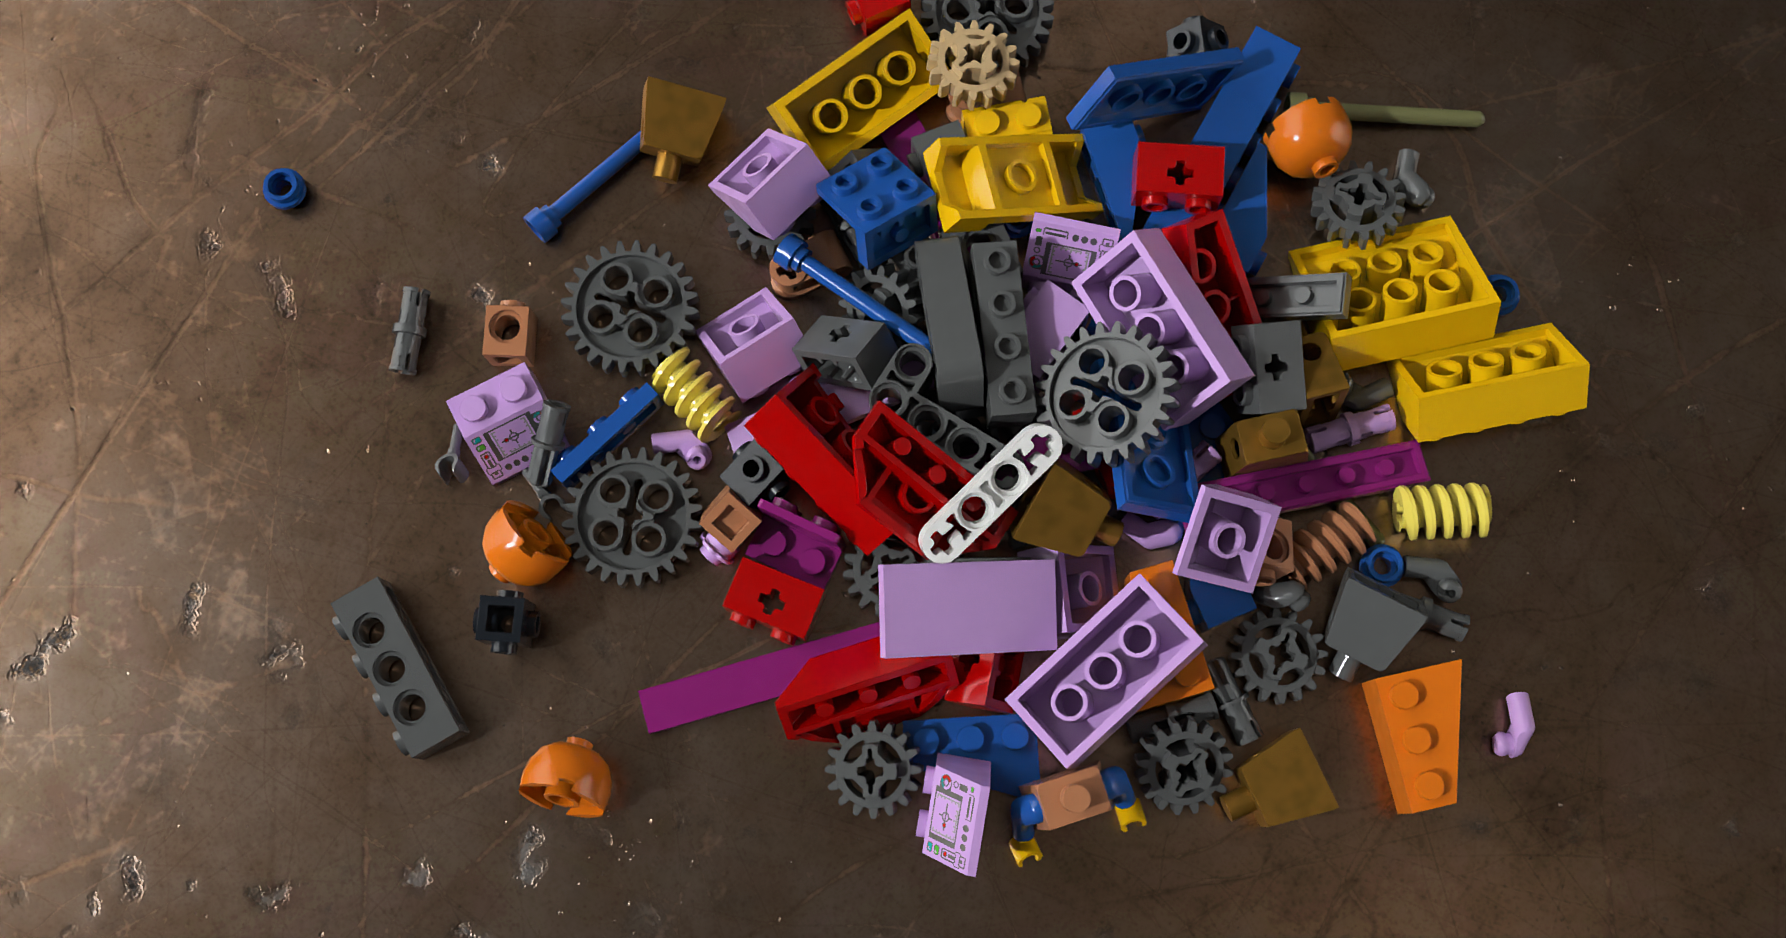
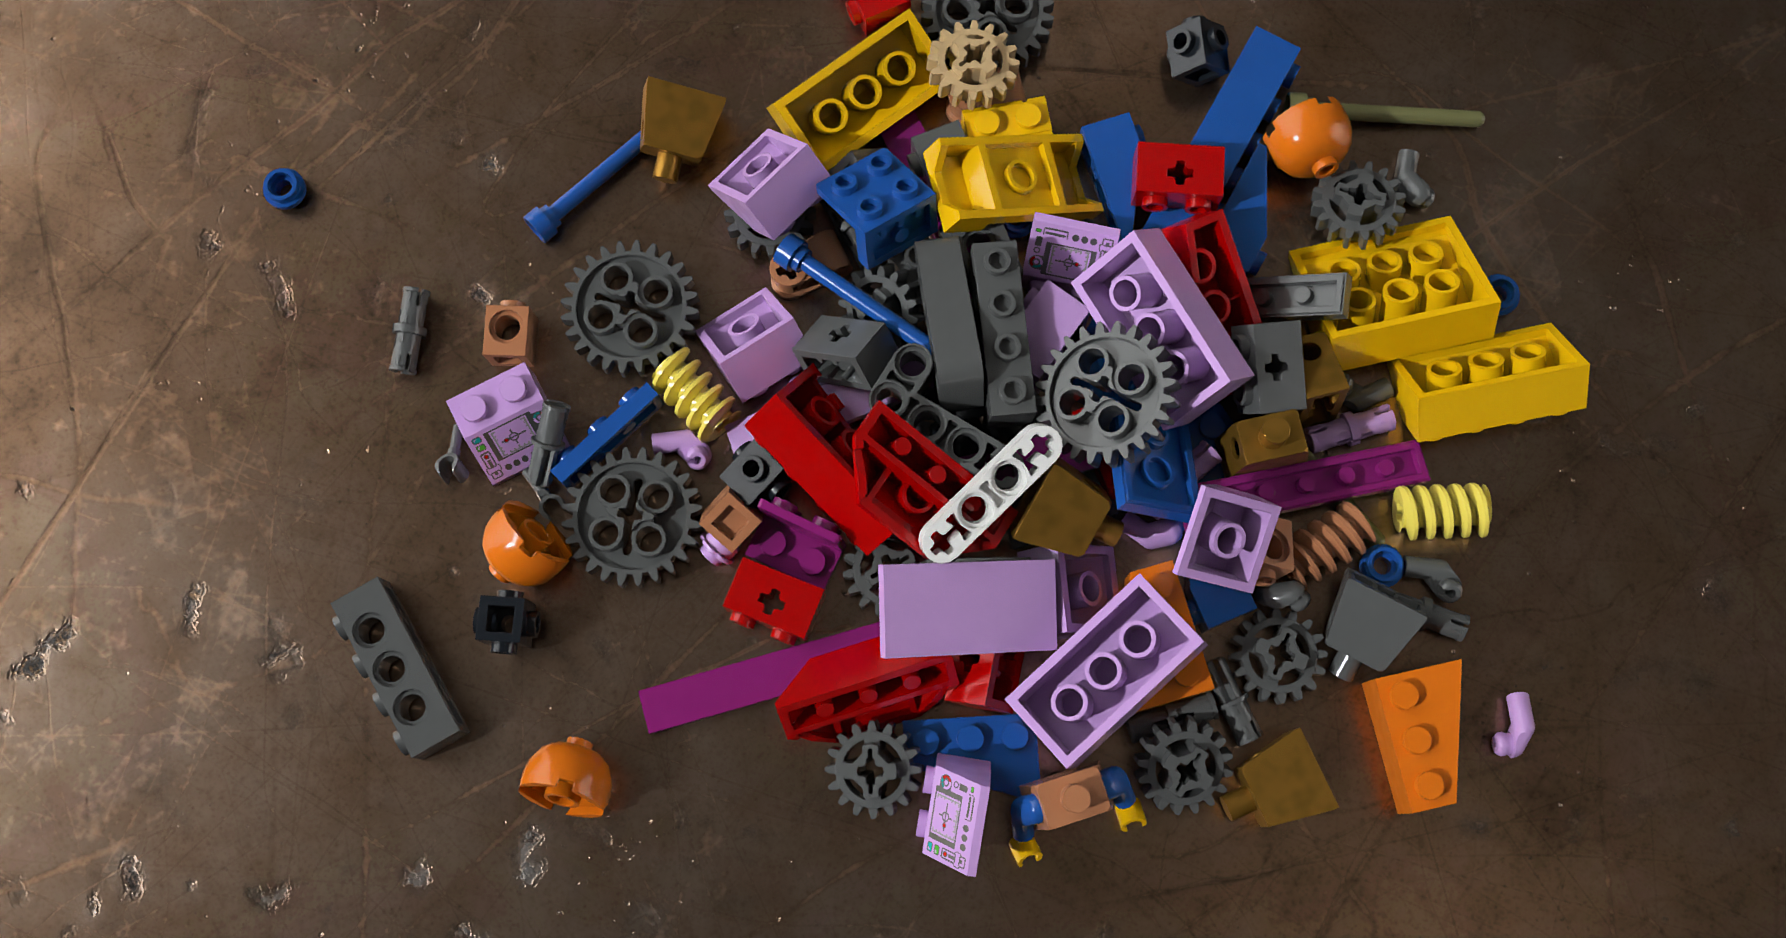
blue tile [1066,47,1245,130] -> none

